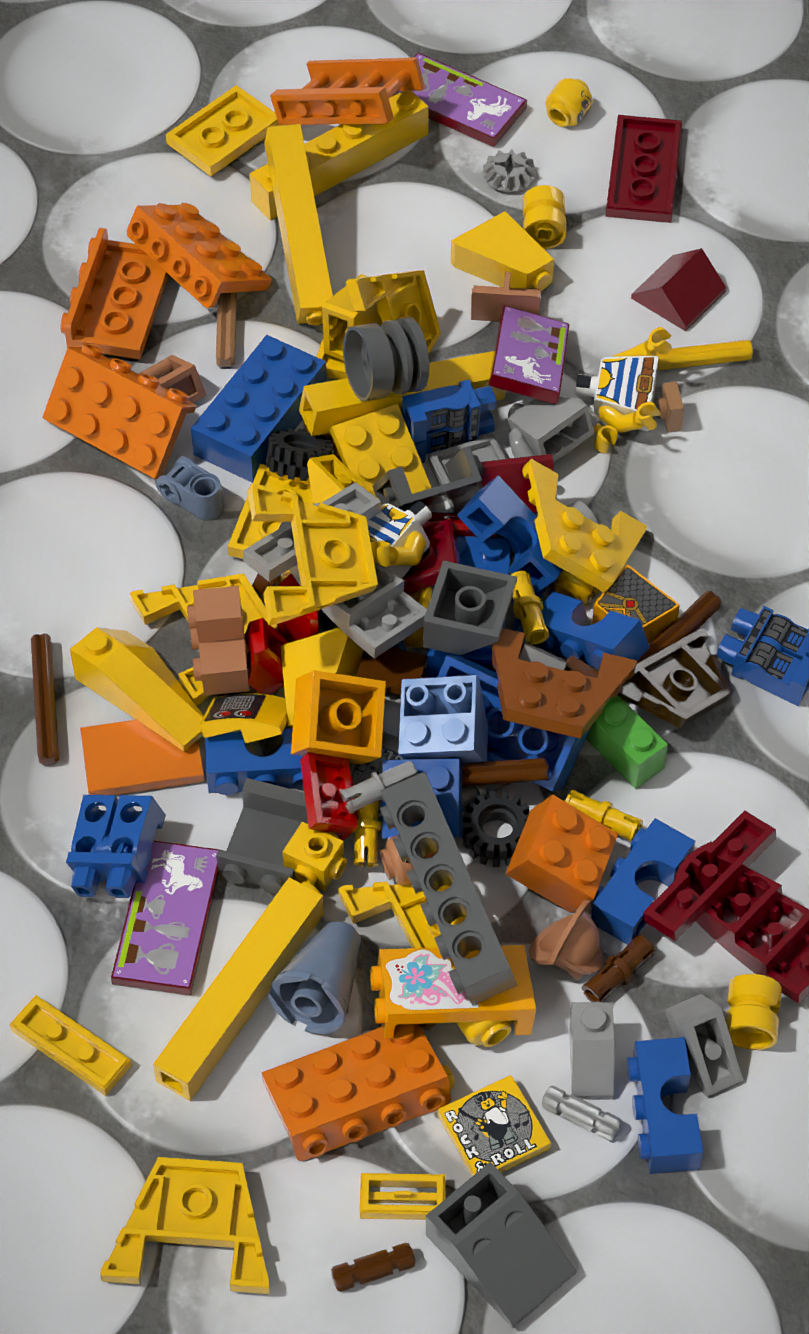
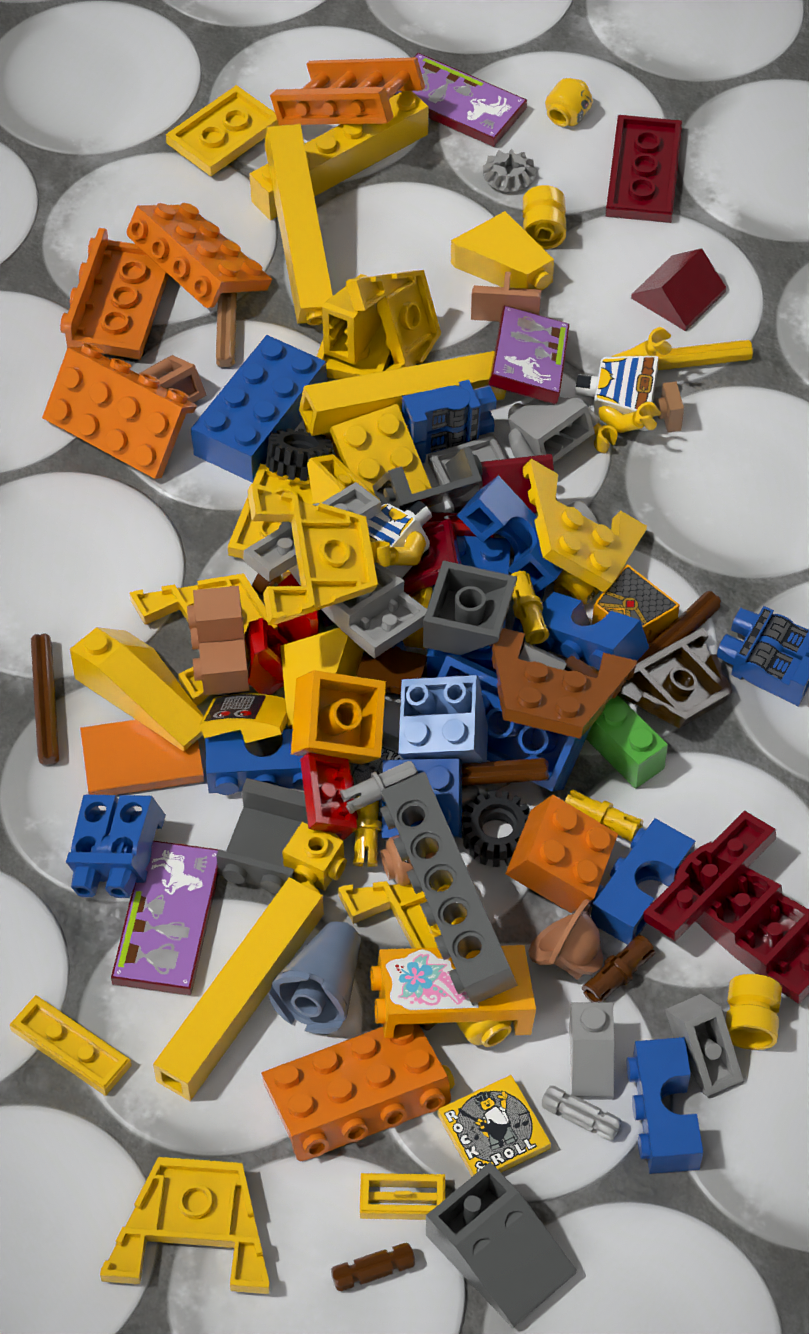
sand blue piece [155,456,224,520] -> none
dark grey wheel [343,317,429,401] -> none

